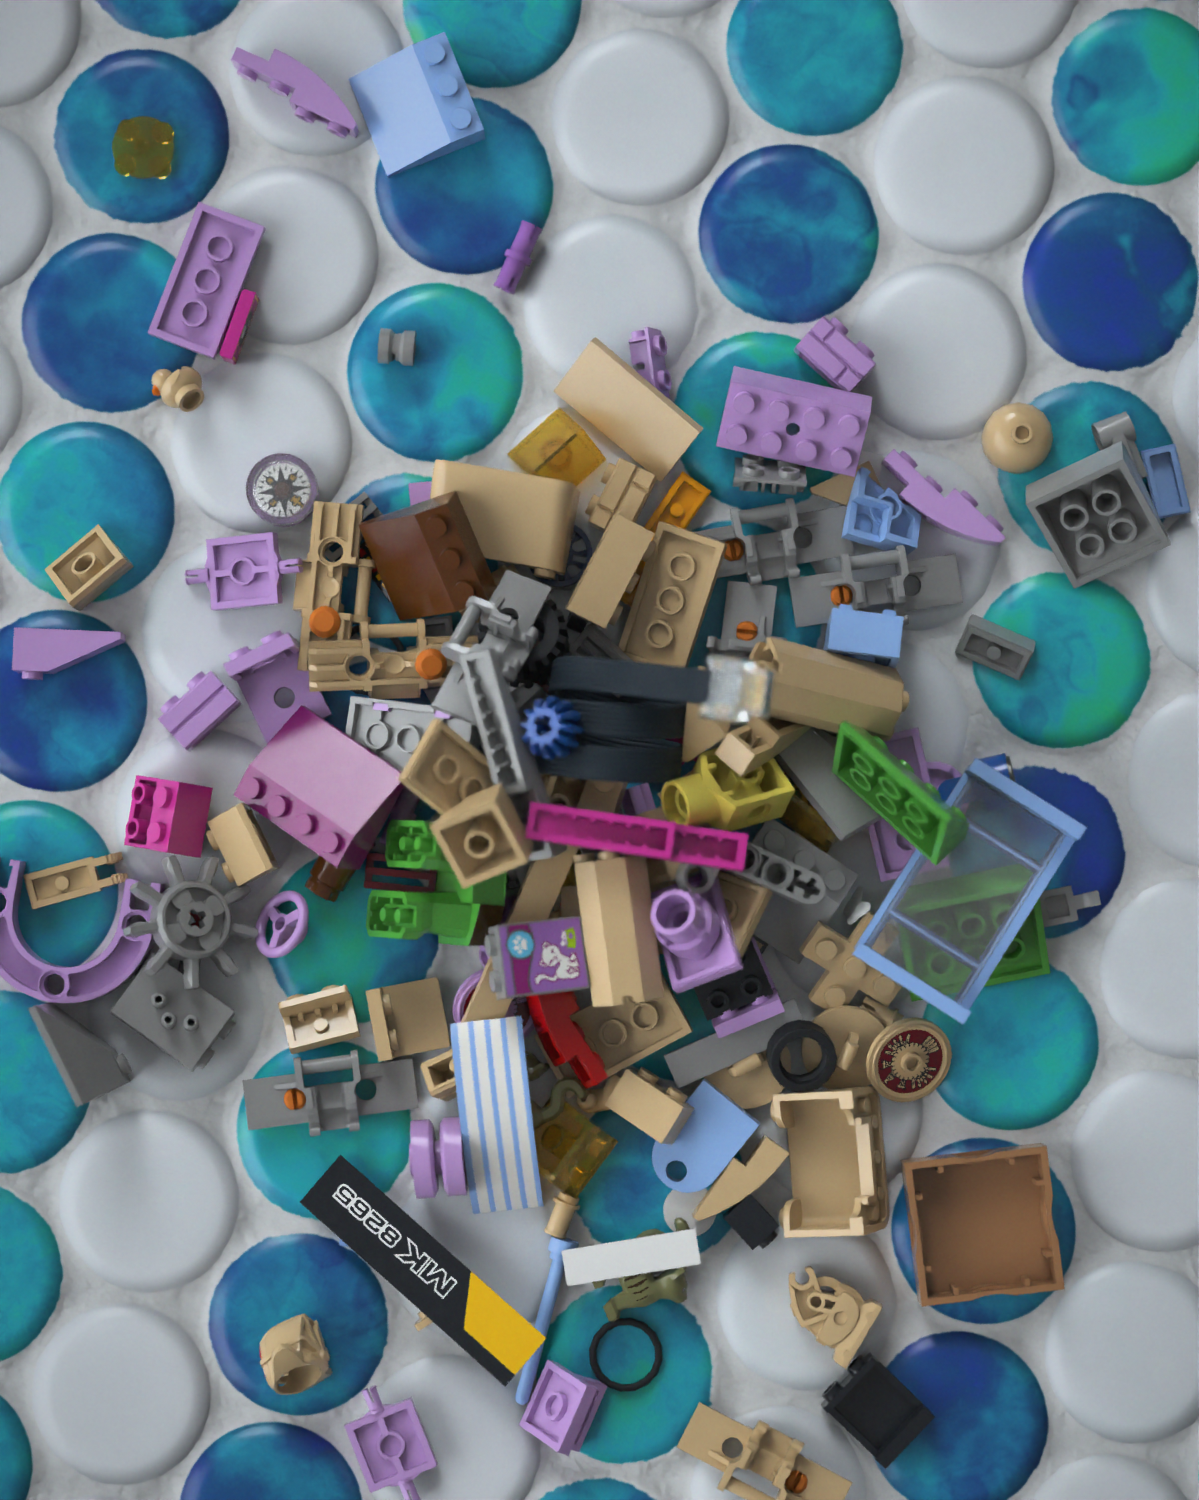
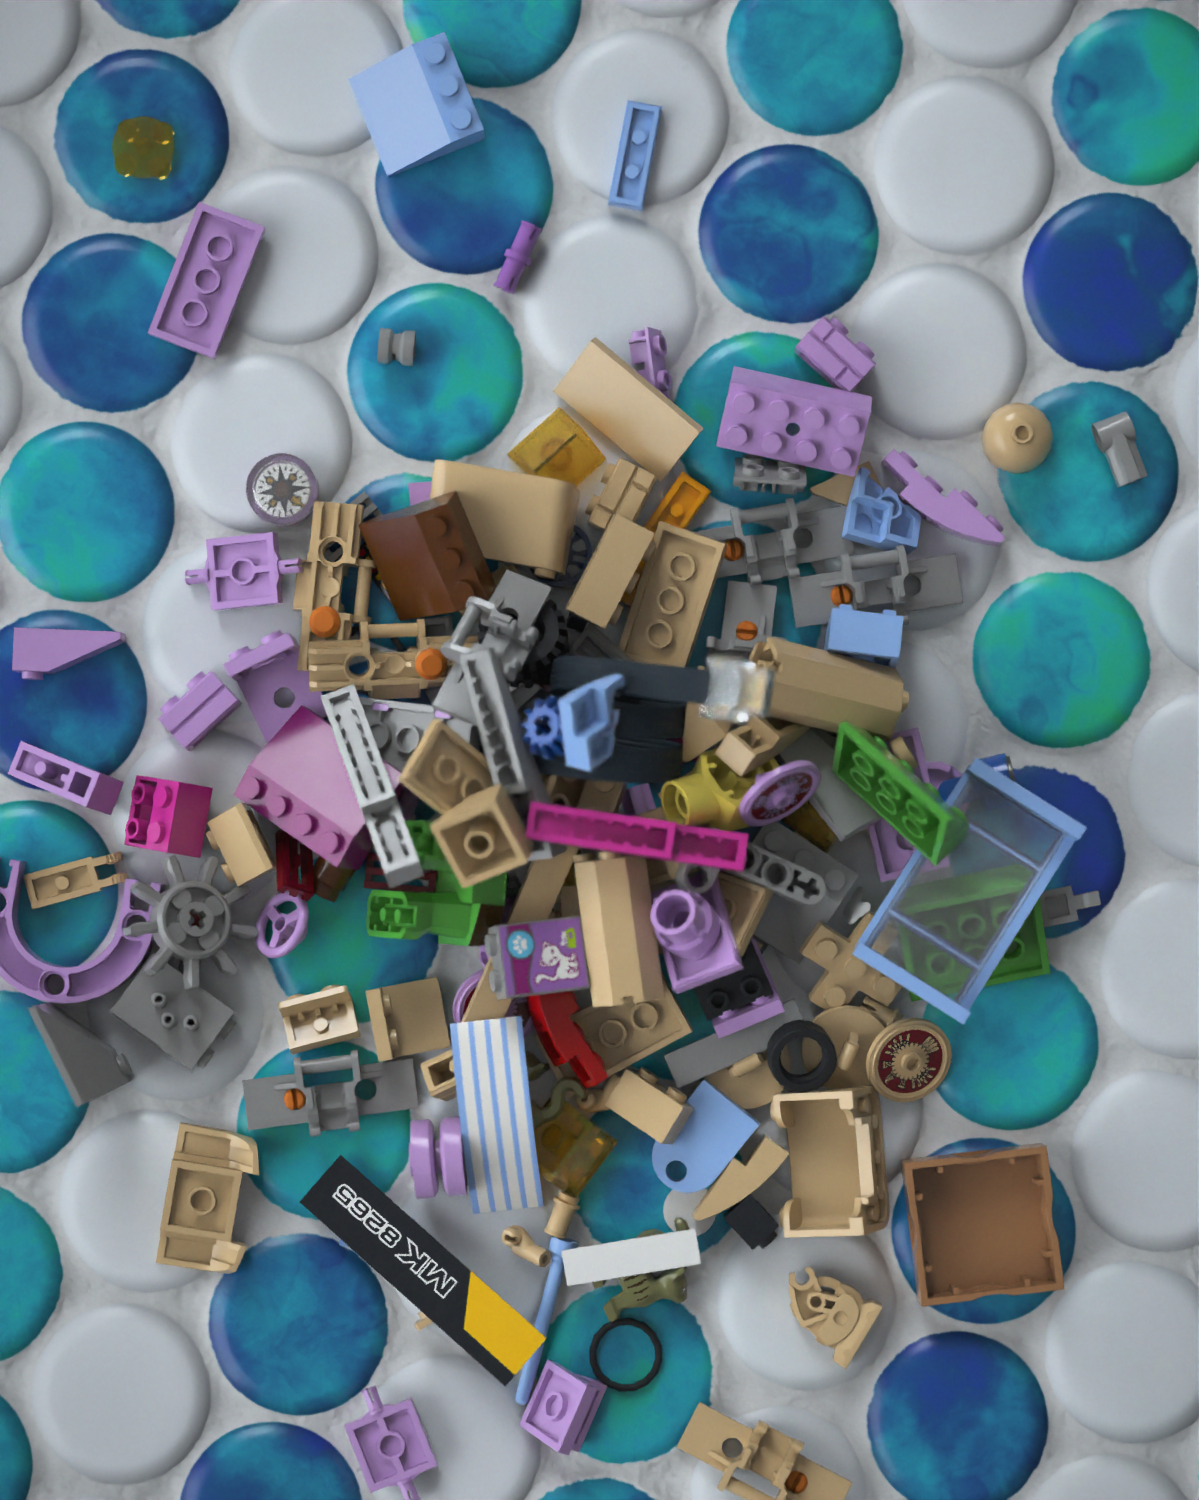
tan slope [44,524,134,611] -> none
tan animal [151,366,204,412] -> none
dark pink tile [219,289,259,365] -> none
lavender slope [231,47,359,138] -> none
tan piece [259,1313,332,1395] -> none
black panel [821,1352,935,1469] -> none
light grey slope [955,614,1036,681] -> none
light grey slope [1026,441,1171,589] -> none
light blue tile [1140,444,1191,519] -> none
none -> lavender slope [8,741,124,815]
none -> tan piece [156,1122,259,1274]
none -> dark red tile [275,828,314,901]
none -> light grey slope [320,684,425,888]
none -> tan arm [502,1225,551,1267]
none -> light blue slope [558,674,625,772]
none -> light blue tile [608,100,662,212]
none -> lavender shield [739,760,821,826]
none -> tan tile [890,735,919,769]

